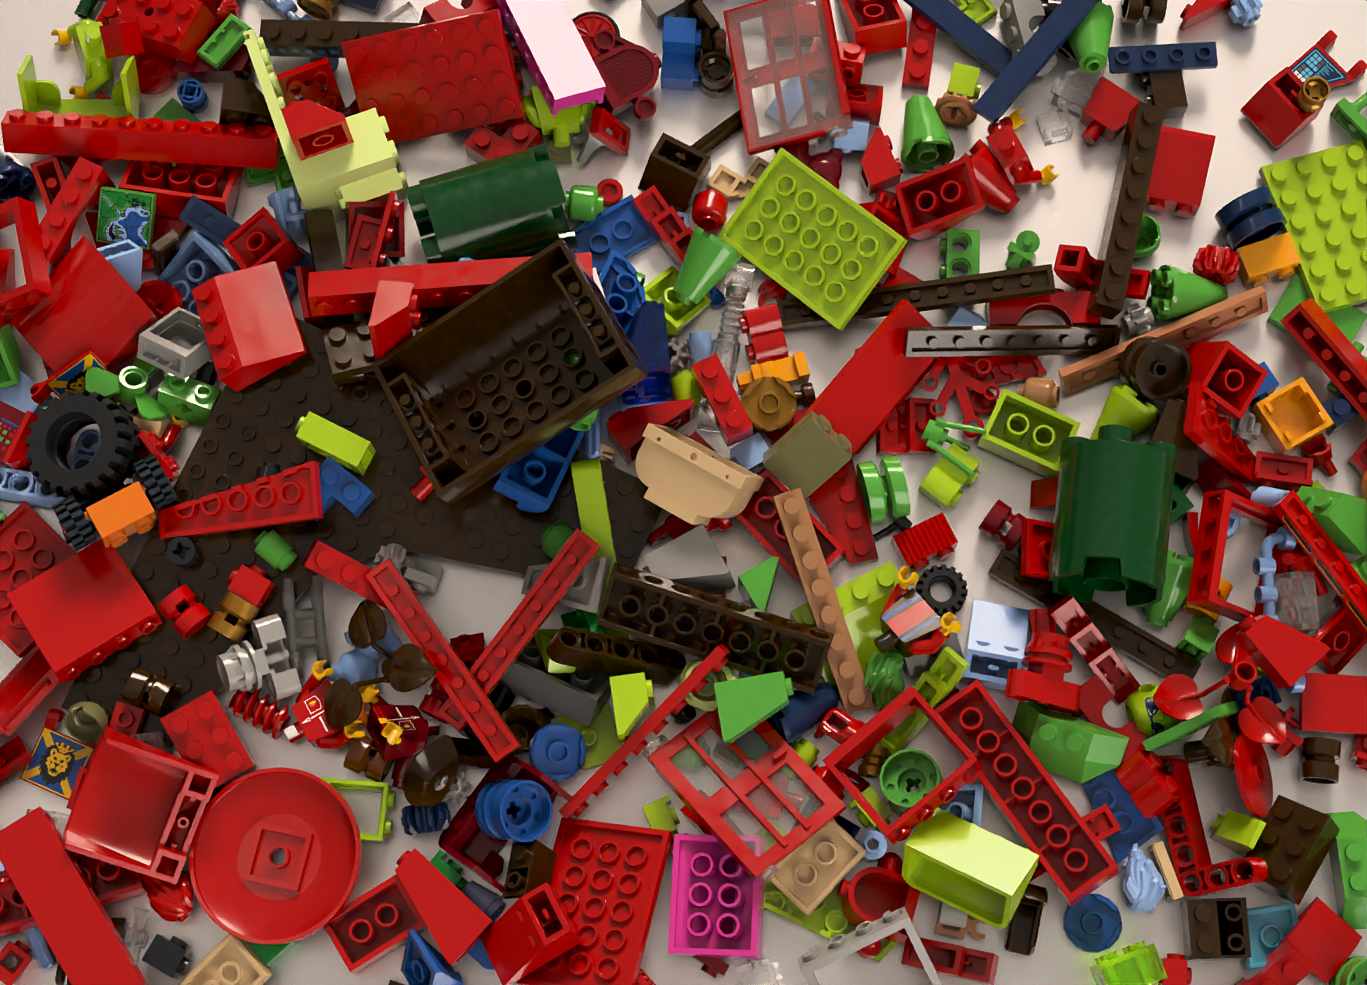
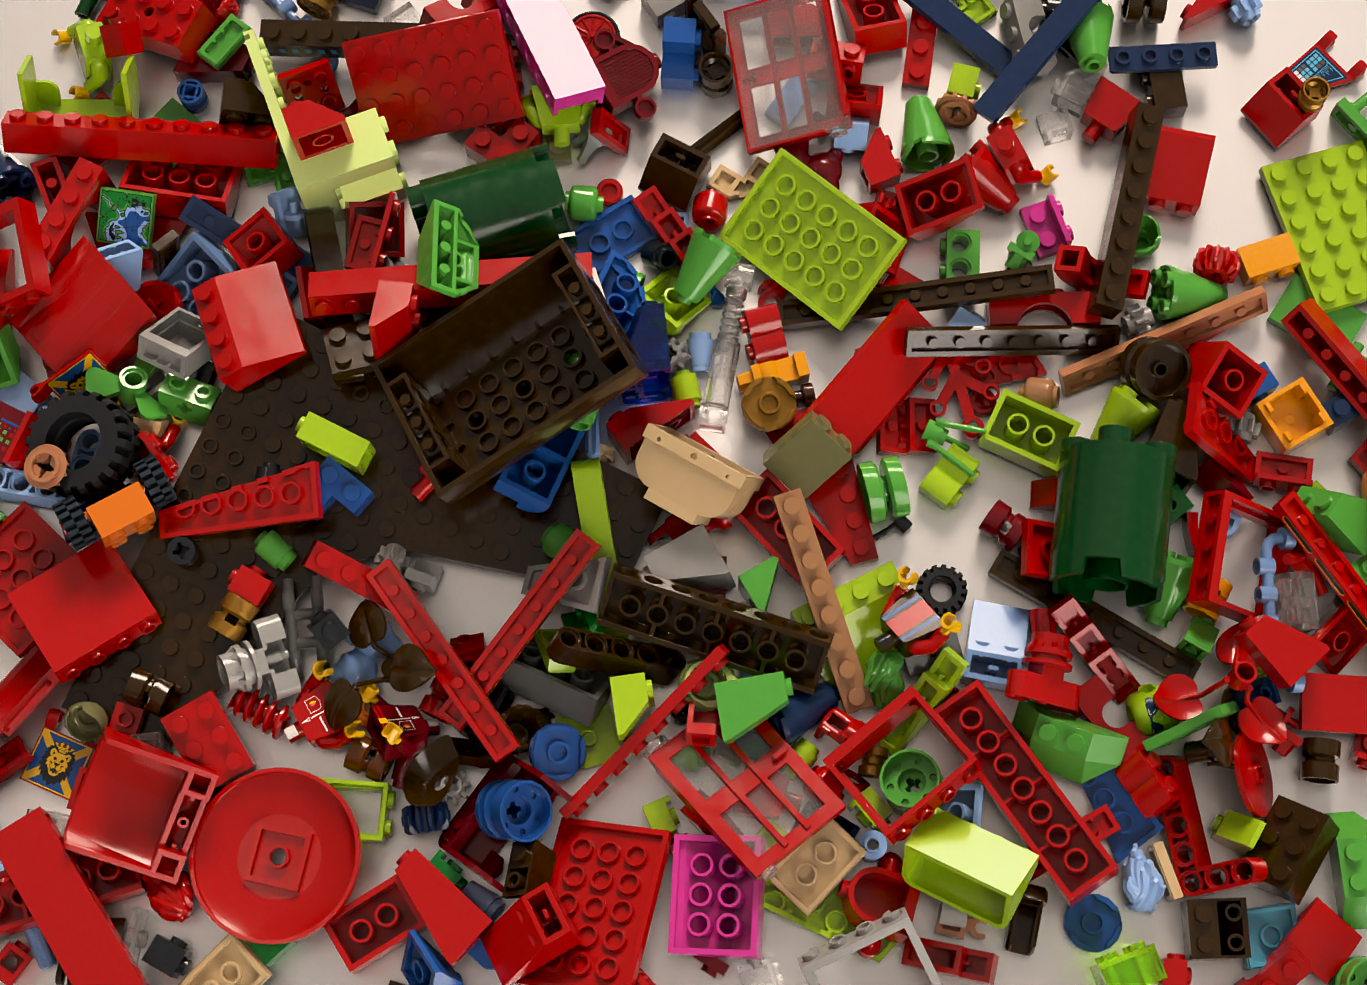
red tile [131,49,177,95] -> none
red wheel [157,584,212,639] -> none
red arch [691,353,753,447] -> none
light blue brick [729,432,769,476] -> none
red brick [891,513,958,572] -> none
dark blue wheel [1215,187,1287,251] -> none
light blue cone [1250,486,1290,510] -> none
red piece [1300,433,1338,477] -> none
none -> nougat gear [24,444,70,490]
none -> black brick [306,608,351,651]
none -> bright green wedge [416,199,479,298]
none -> black brick [640,240,678,271]
none -> red panel [686,702,718,747]
none -> dark pink bracket [1019,193,1074,261]

